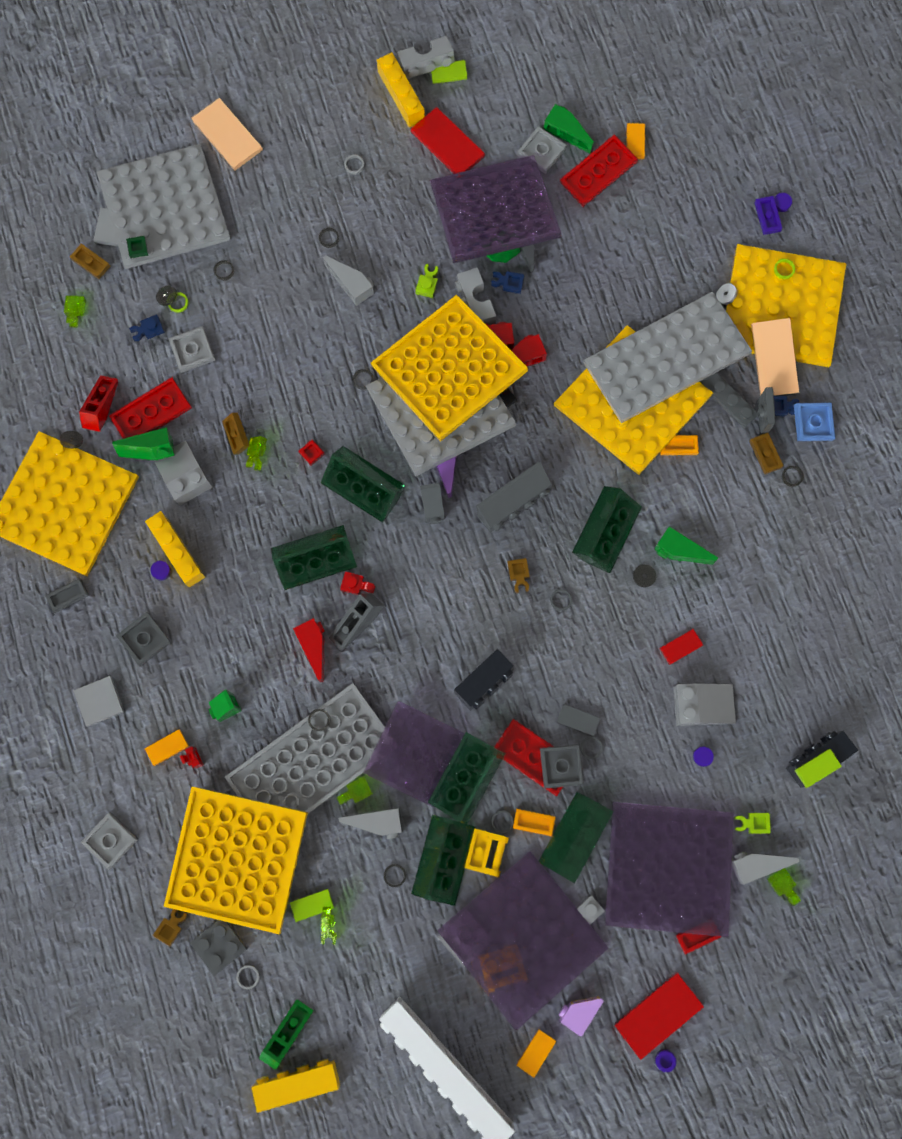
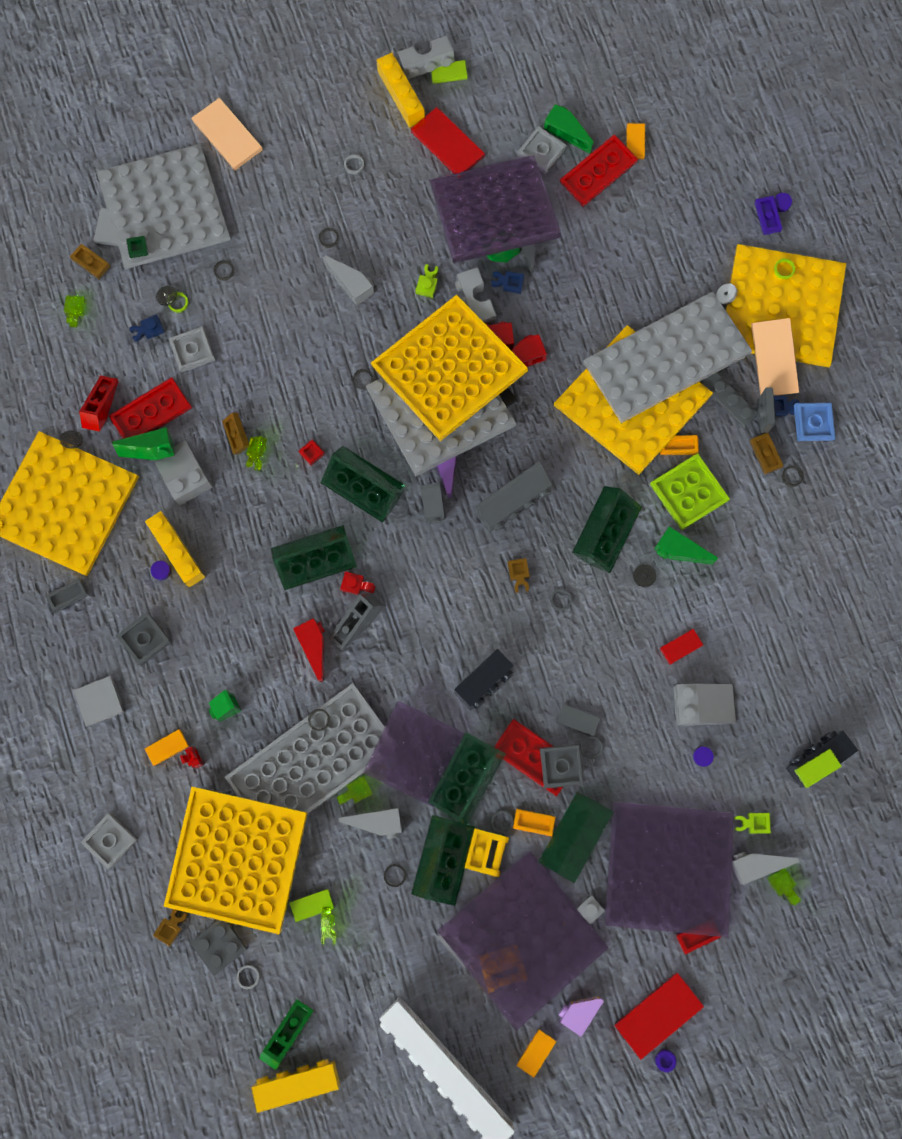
none -> lime plate [650,453,730,531]

